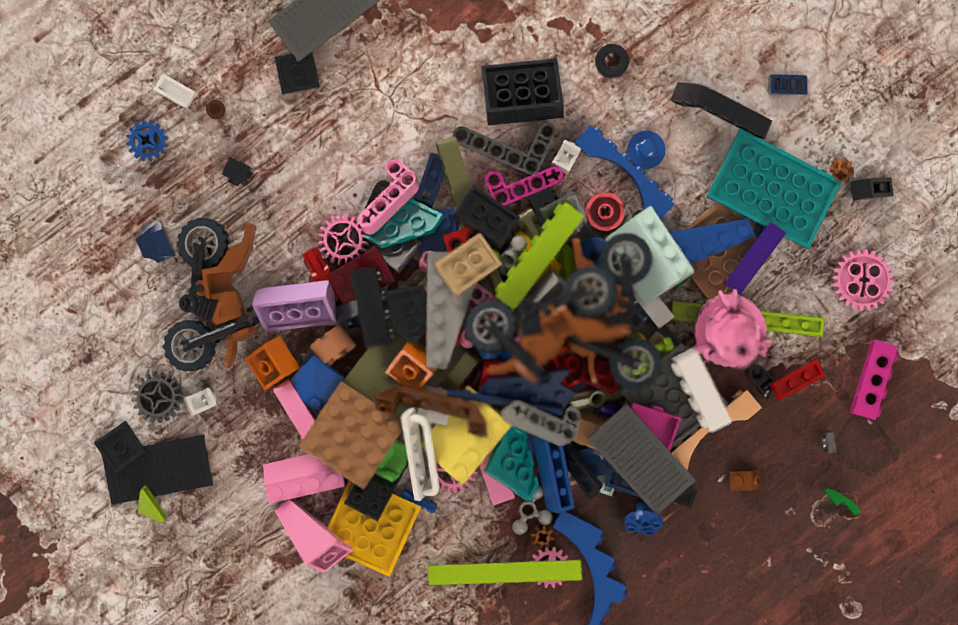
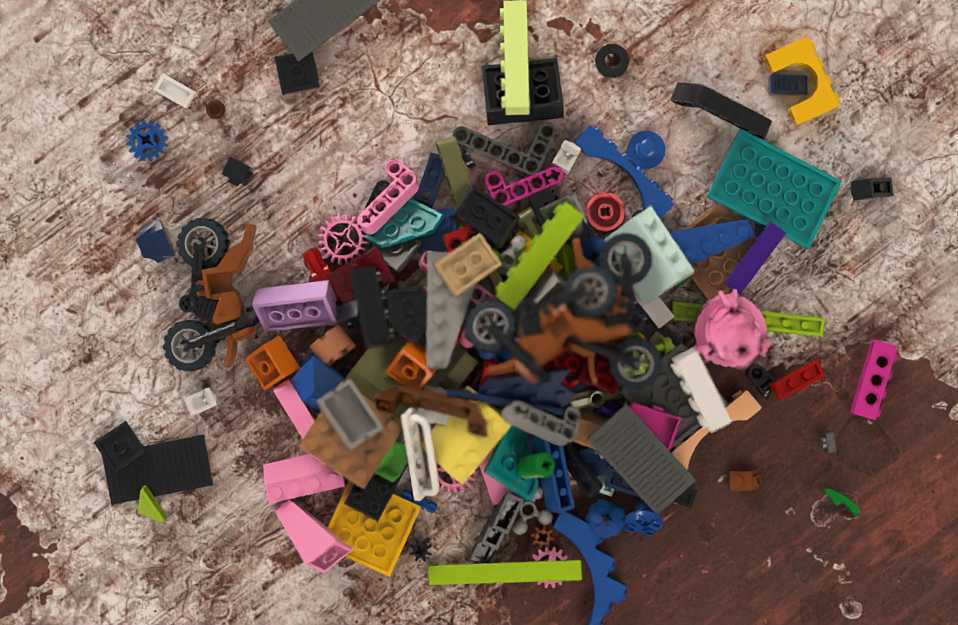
dark grey gear [131,371,184,423] -> none
dark orange gear [829,158,854,181] -> none
bright pink gear [831,249,895,311] -> none
none -> light grey piece [316,379,383,452]
none -> black gear [409,538,432,562]
none -> black tile [461,149,476,169]
none -> black slope [469,492,524,563]
none -> yellowish green brick [500,0,529,115]
none -> green piece [516,453,555,479]
none -> blue plate [586,499,625,538]
none -> yellow arch [763,36,840,127]

